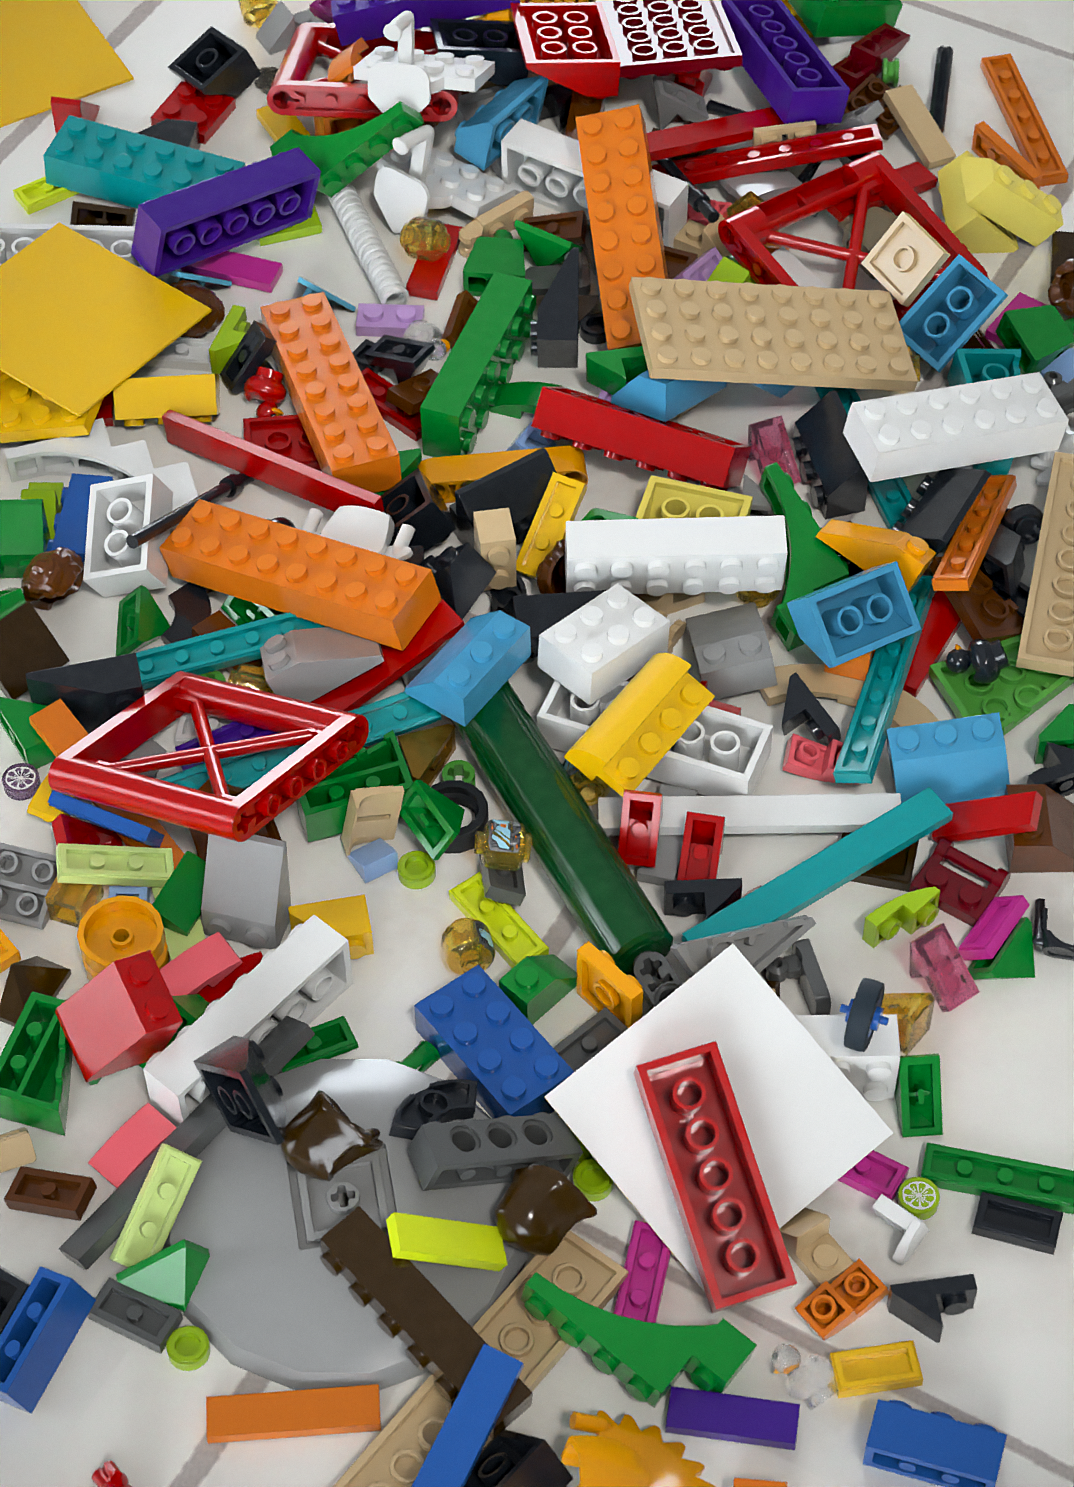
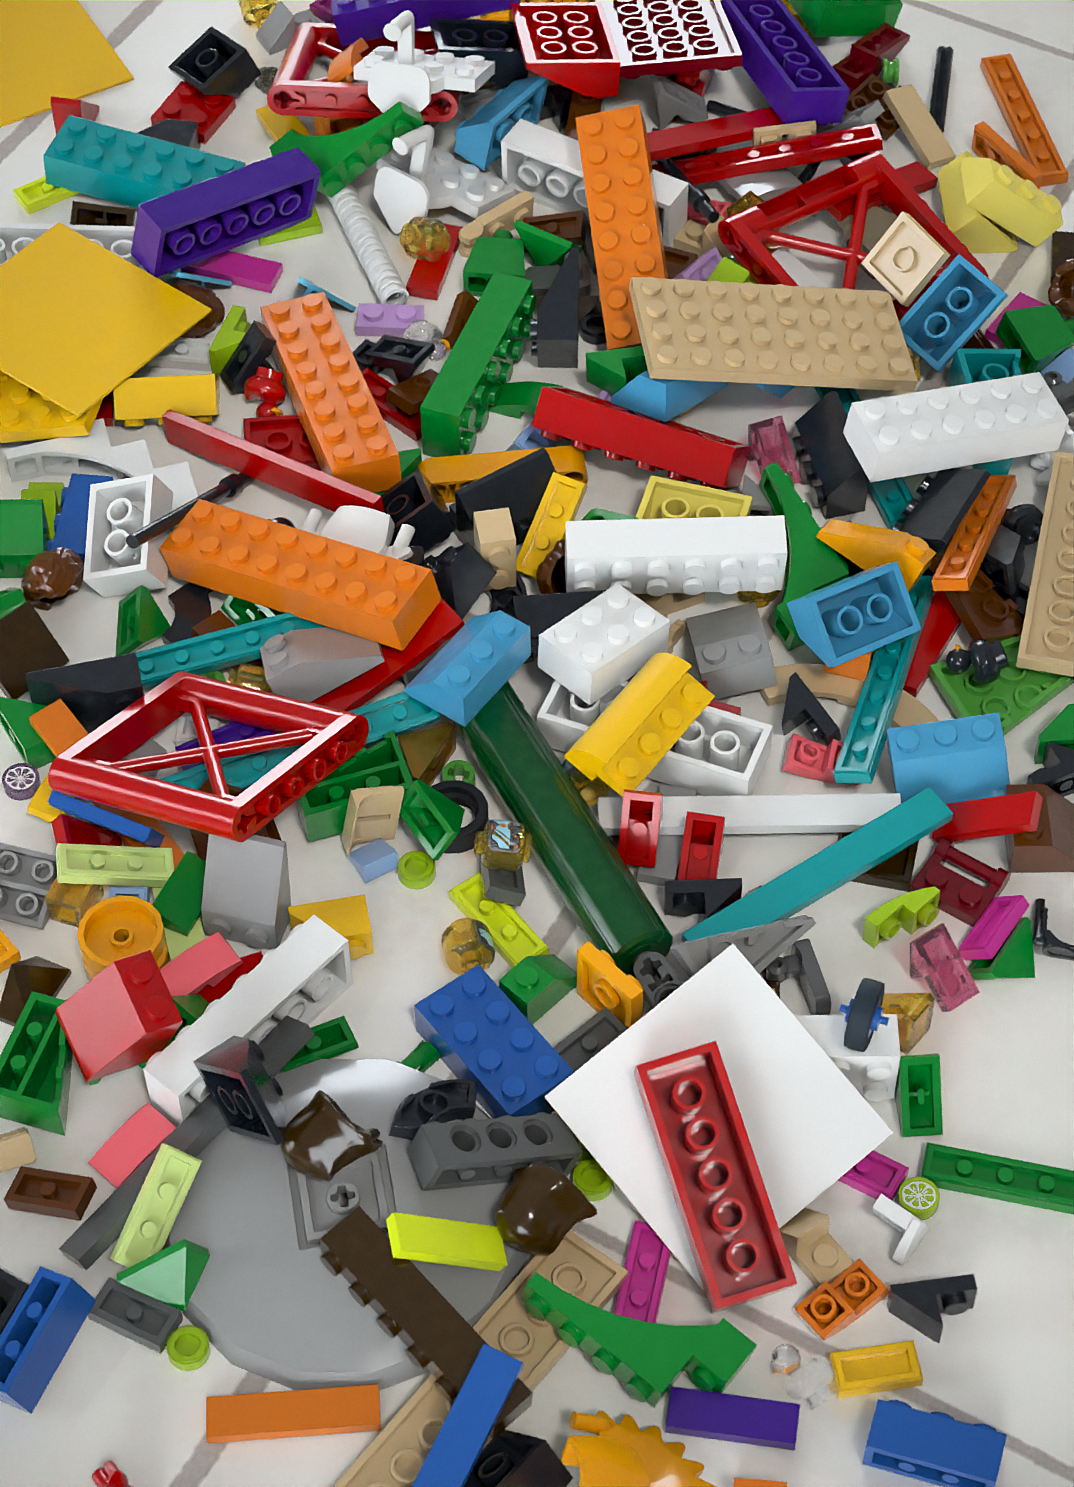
black tile [972,1192,1063,1255] -> none

